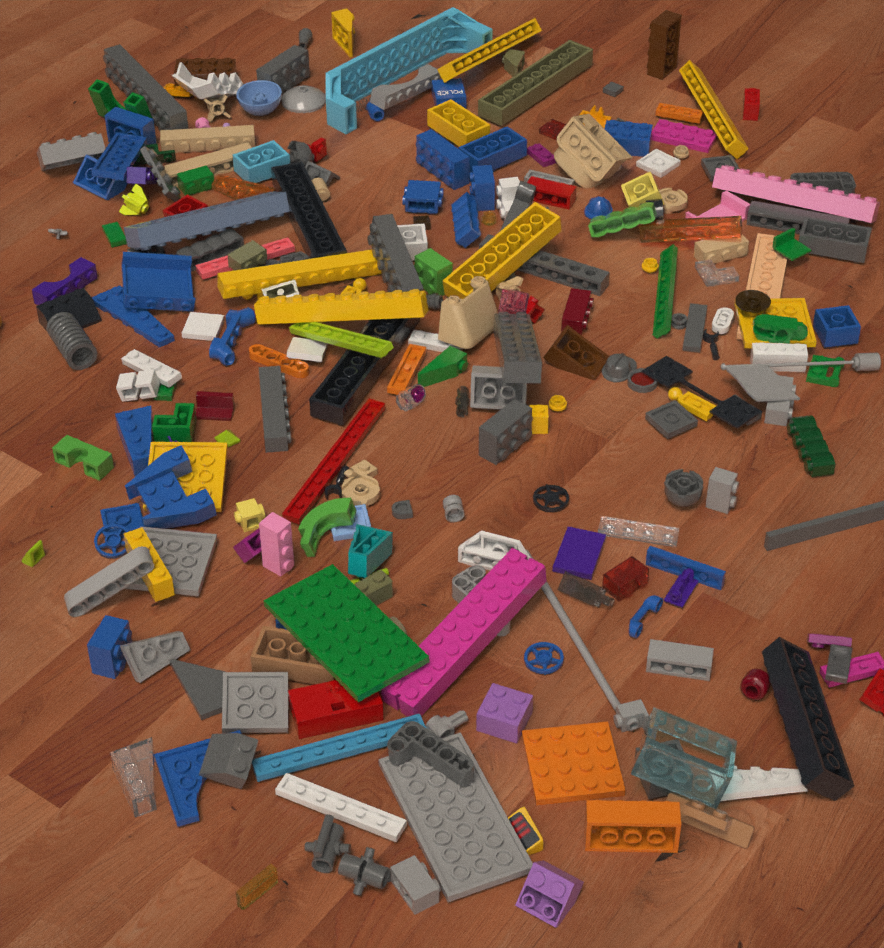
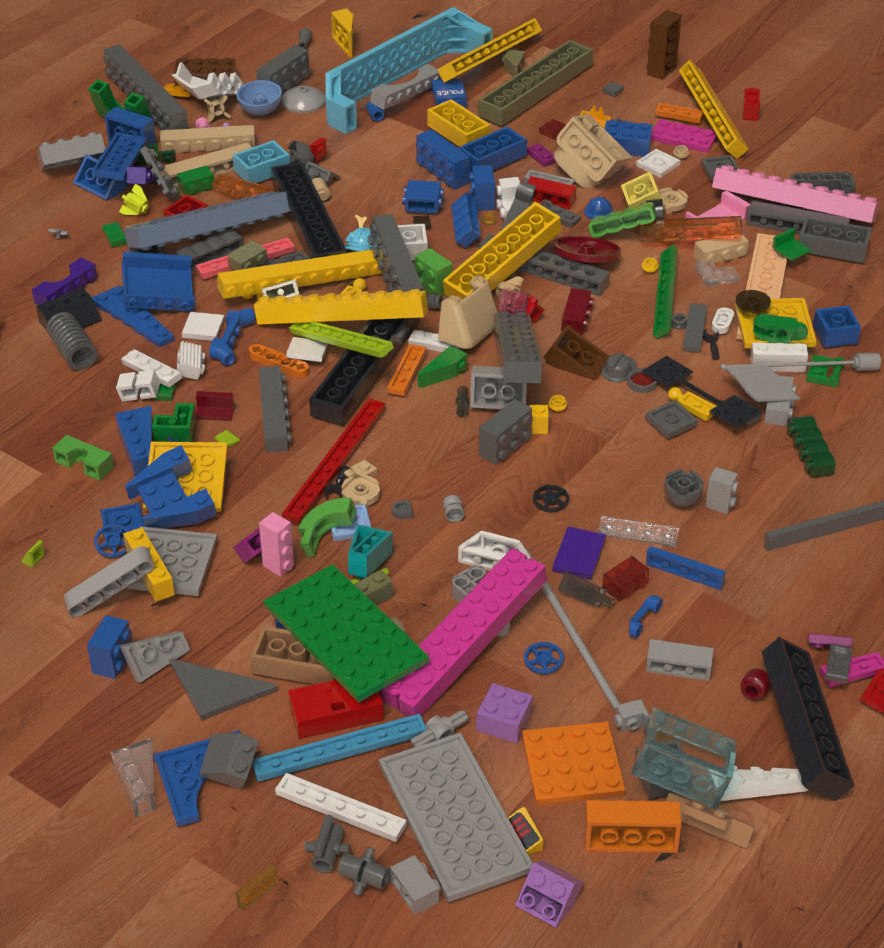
light grey plate [222,672,288,733] -> none
light yellow brick [234,498,266,532] -> none
dark grey beam [387,721,474,786] -> none
clear rock [396,384,426,411] -> none
dark purple hinge [664,568,699,608] -> none
none -> white brick [177,341,205,380]
none -> medium azure helmet [345,215,372,252]
none -> dark grey hinge [541,199,581,228]
none -> dark red dish [553,236,621,264]

